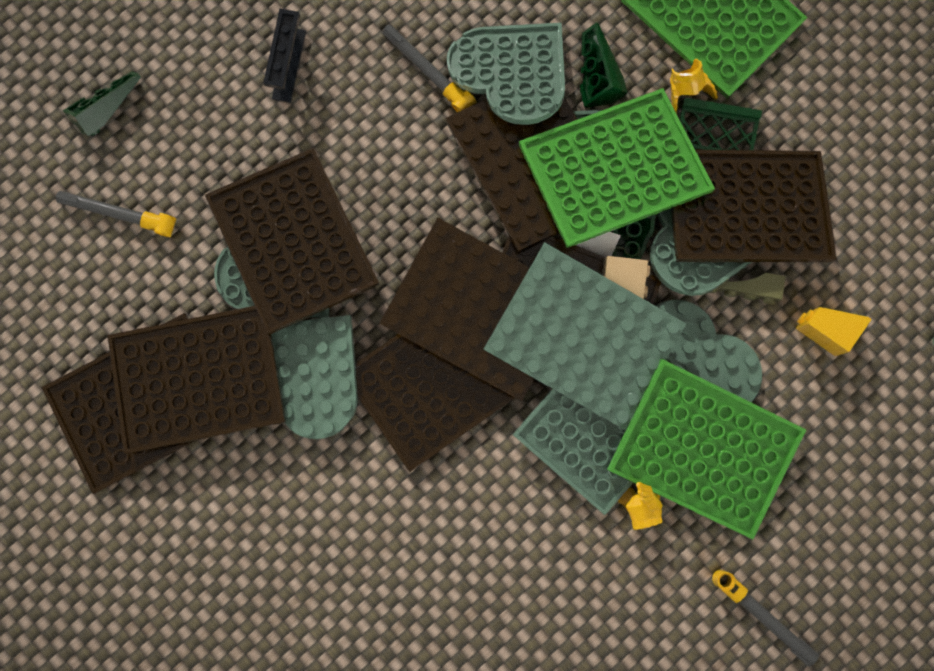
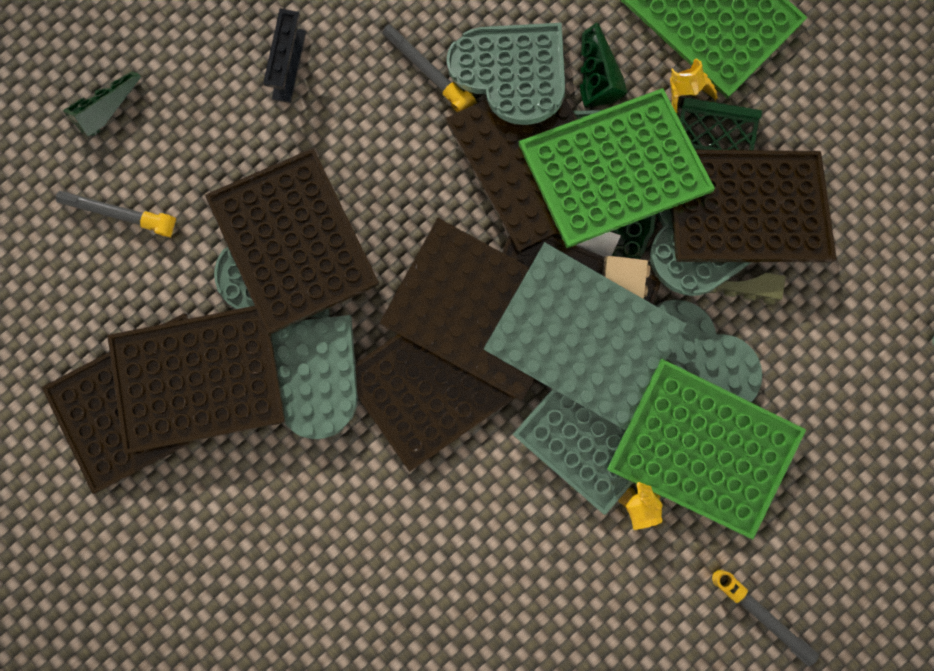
yellow slope [796,307,872,356] -> none

